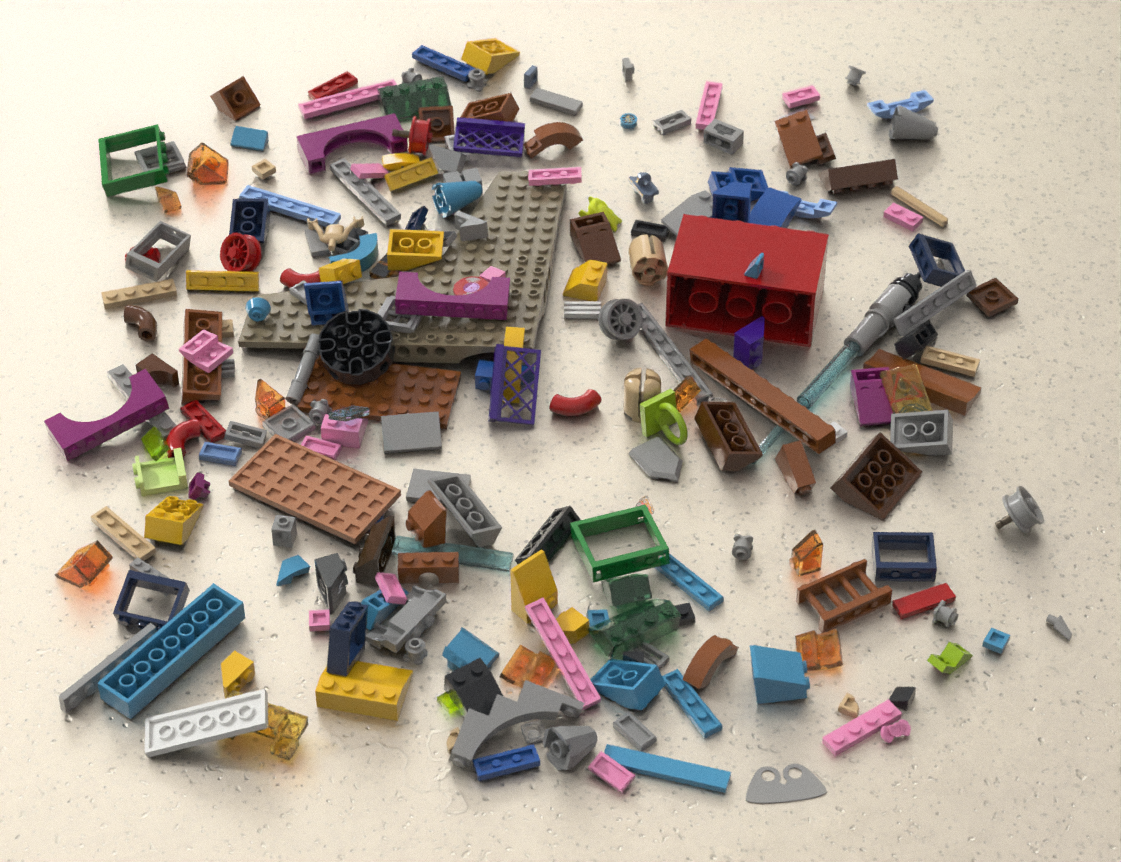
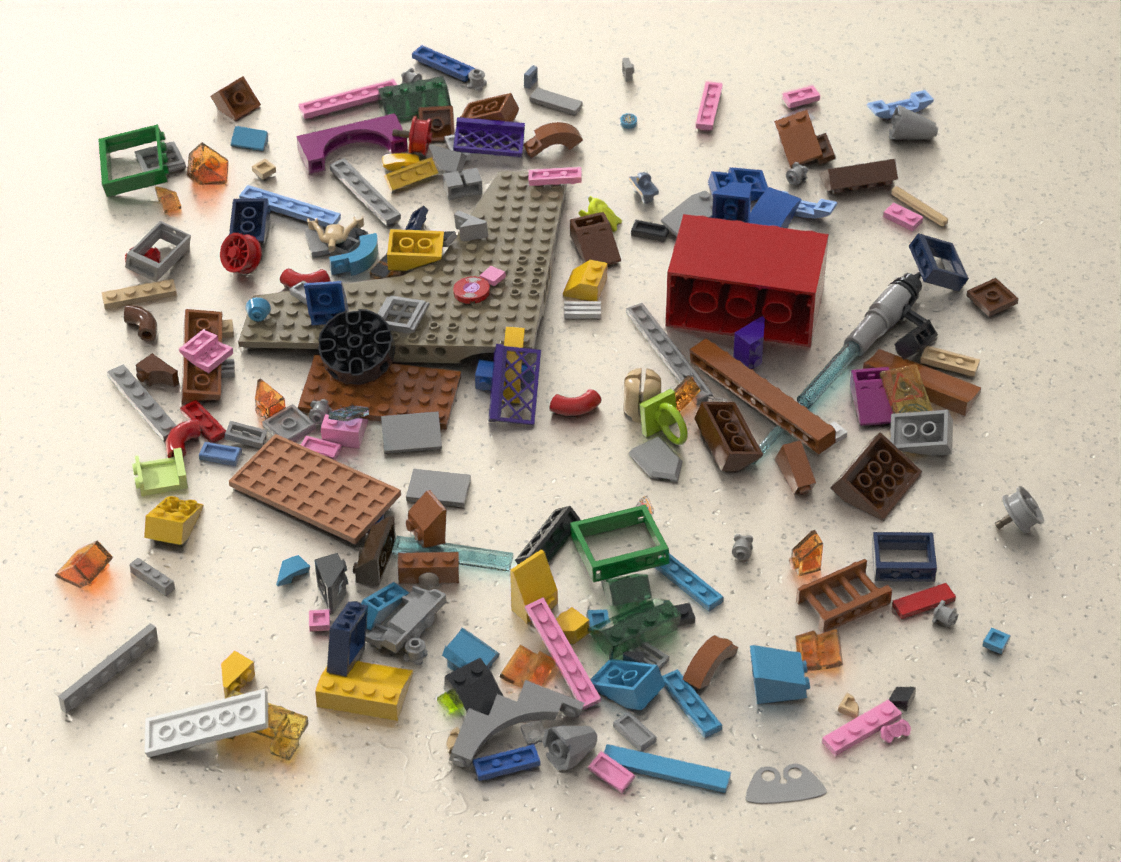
magenta arch [44,369,170,461] -> none
tan plate [91,506,156,561] -> none
dark azure brick [98,583,245,719] -> none
dark blue window [113,570,190,631] -> none
clear neon green tile [141,426,170,461] -> none
yellow plate [186,270,259,291] -> none
magenta tile [188,472,211,500] -> none
light grey brick [271,515,297,548] -> none
light grey piece [285,334,319,405] -> none
red tile [307,71,358,100] -> none
yellow brick [319,259,362,284] -> none
bright pink tile [350,163,389,179] -> none
bright pink tile [375,572,407,605] -> none
magenta arch [395,272,510,320] -> none
light grey slope [427,473,502,547] -> none
dark azure cone [432,181,483,218] -> none
yellow slope [461,38,520,75] -> none
light grey wheel [598,299,643,340] -> none
tan cylinder [628,234,668,286] -> none
light grey tile [653,110,691,135] -> none
light grey brick [703,119,744,155] -> none
dark azure slope [744,253,764,279] -> none
light grey brick [845,66,866,86] -> none
light grey plate [893,270,977,336] -> none
lime slope [927,642,973,674] -> none
light grey bar [1046,614,1072,641] -> none

